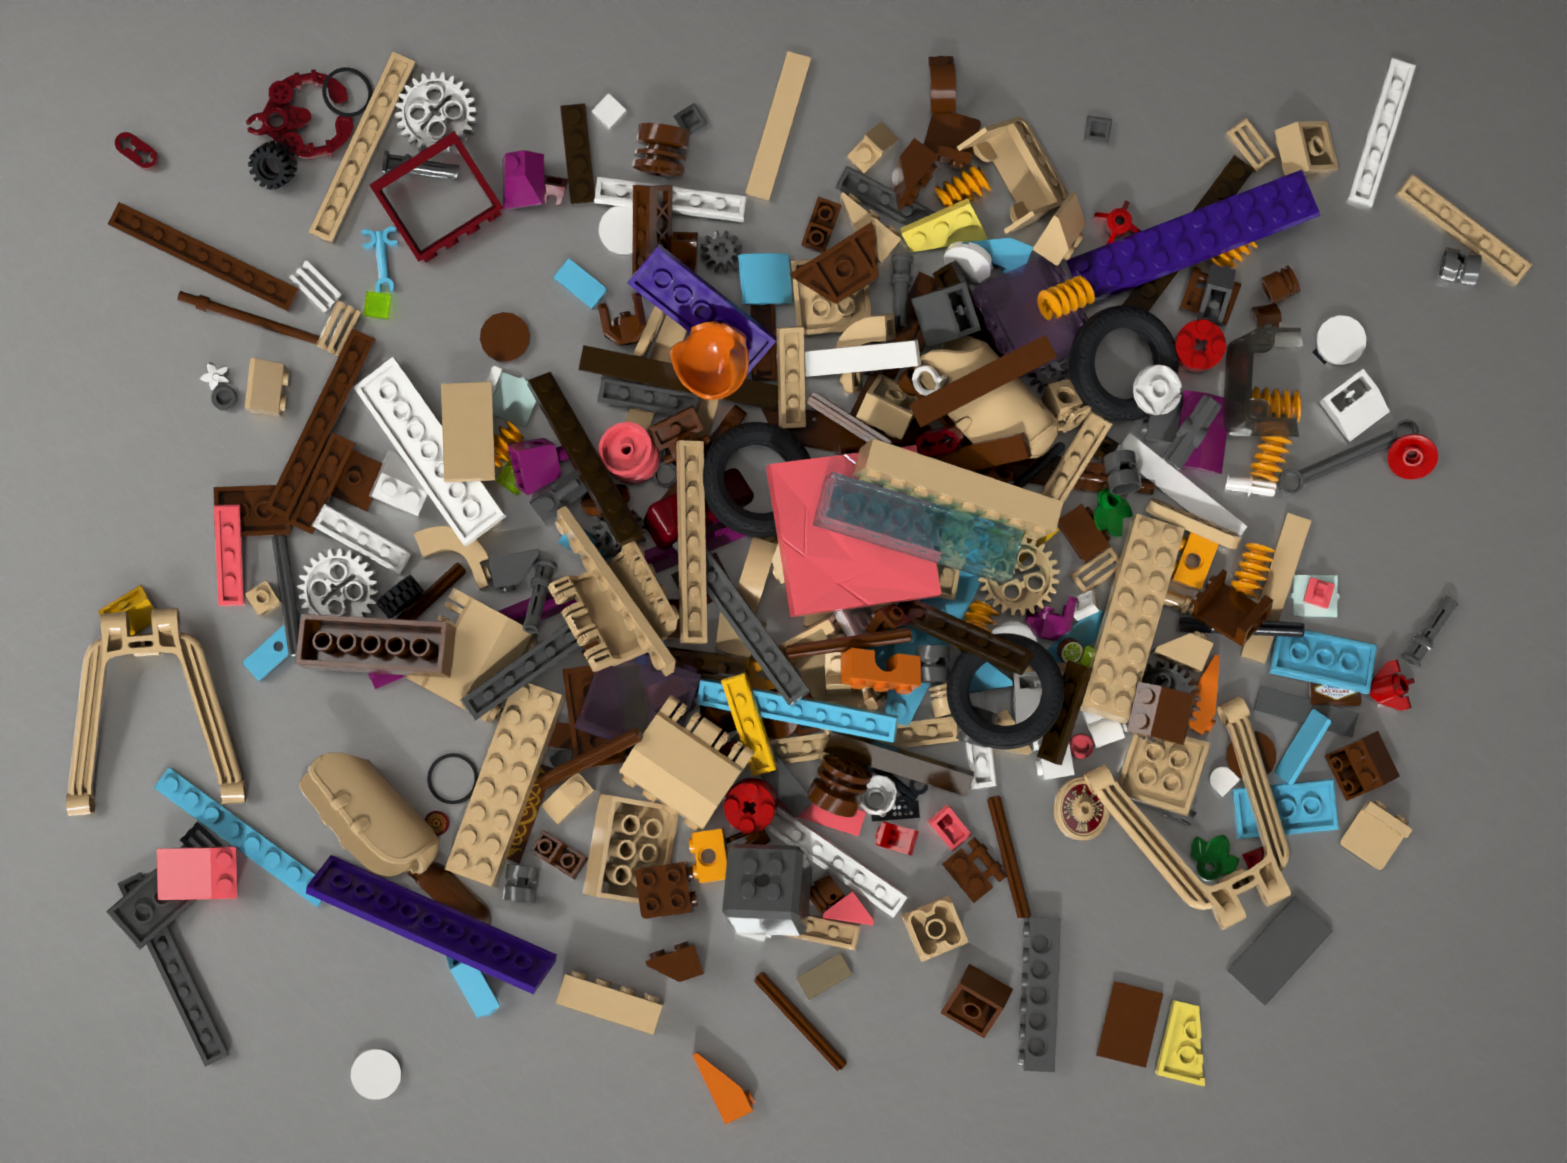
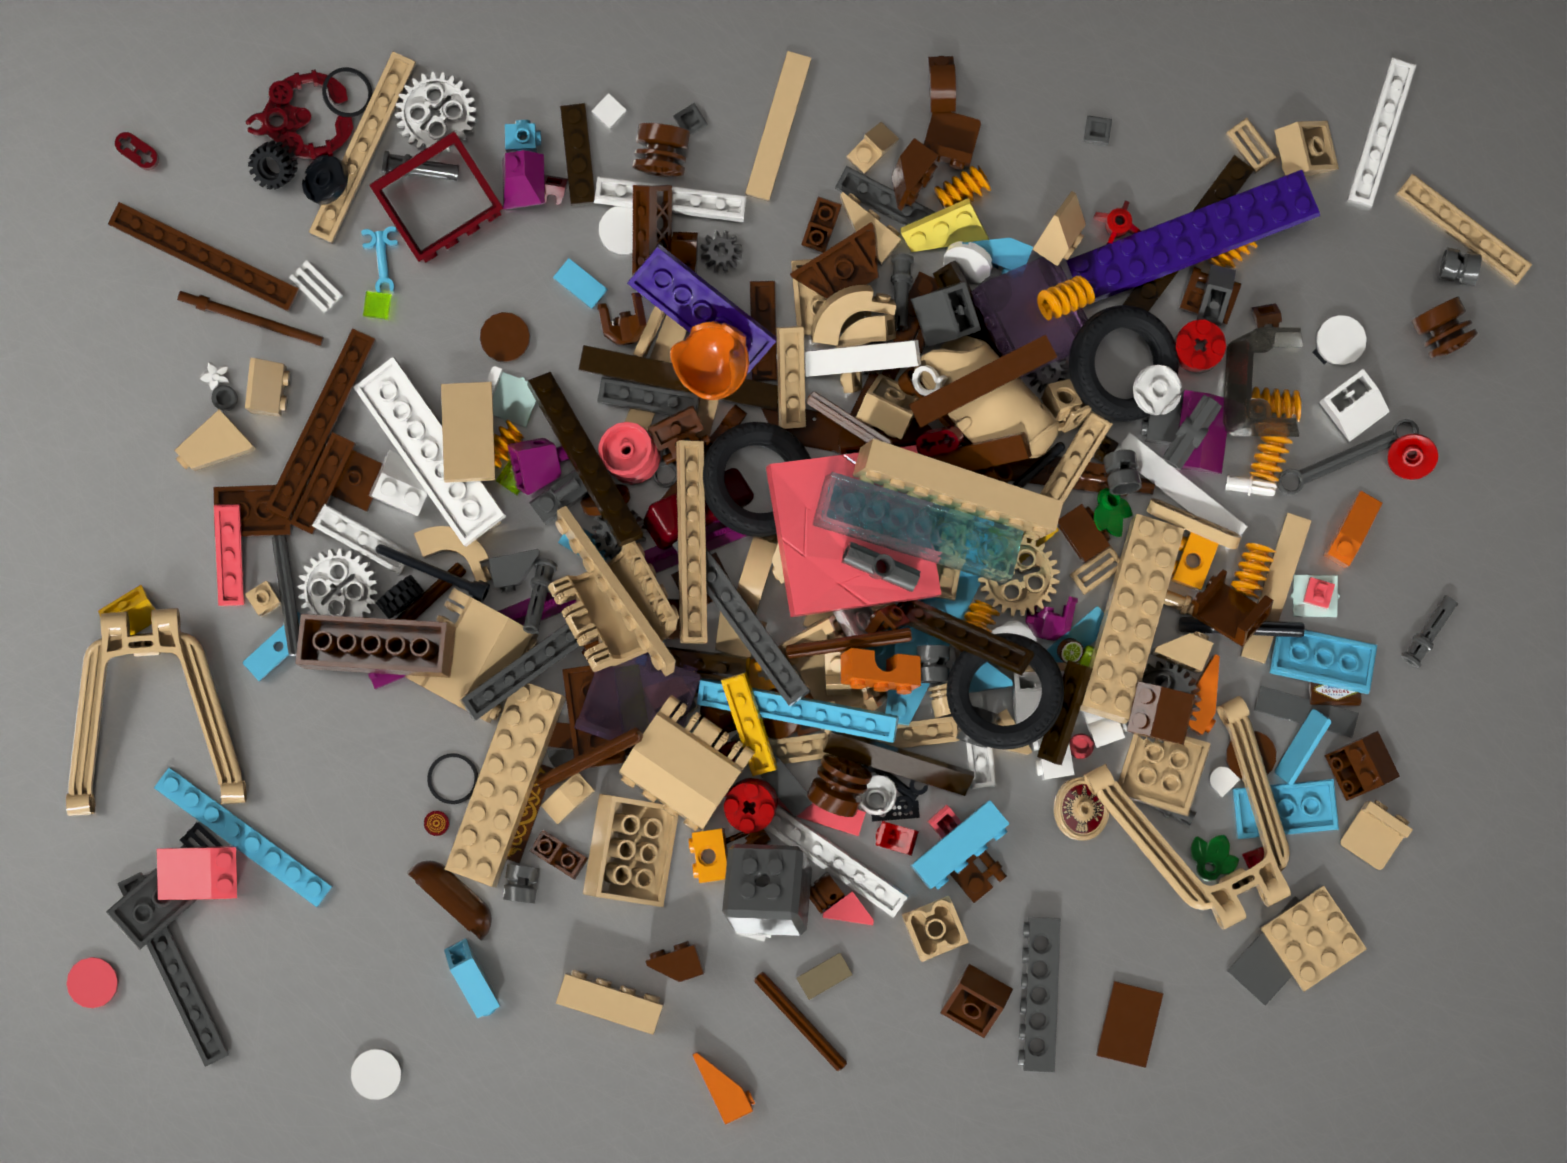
tan animal [299,752,440,877] -> none
dark purple plate [306,855,557,995] -> none
tan tile [315,301,361,357] -> none
reddish brown bracket [635,861,698,919] -> none
medium azure slope [738,253,793,306] -> none
tan tile [785,914,860,950] -> none
tan windscreen [957,117,1068,234] -> none
reddish brown axle [987,795,1031,919] -> none
white tile [1074,589,1099,621] -> none
light yellow wing [1155,1000,1205,1087] -> none
reddish brown piece [1260,265,1301,305] -> none
red brick [1369,659,1415,711] -> none
none -> coral tile [67,957,119,1008]
none -> tan slope [174,410,256,471]
none -> black tile [302,155,349,205]
none -> black piece [375,544,490,602]
none -> medium azure brick [505,120,541,153]
none -> tan arch [811,285,896,346]
none -> dark grey piece [841,542,921,592]
none -> medium azure brick [910,800,1009,890]
none -> tan plate [1260,885,1367,992]
none -> orange slope [1323,491,1383,568]
none -> reddish brown wheel [1411,296,1478,359]

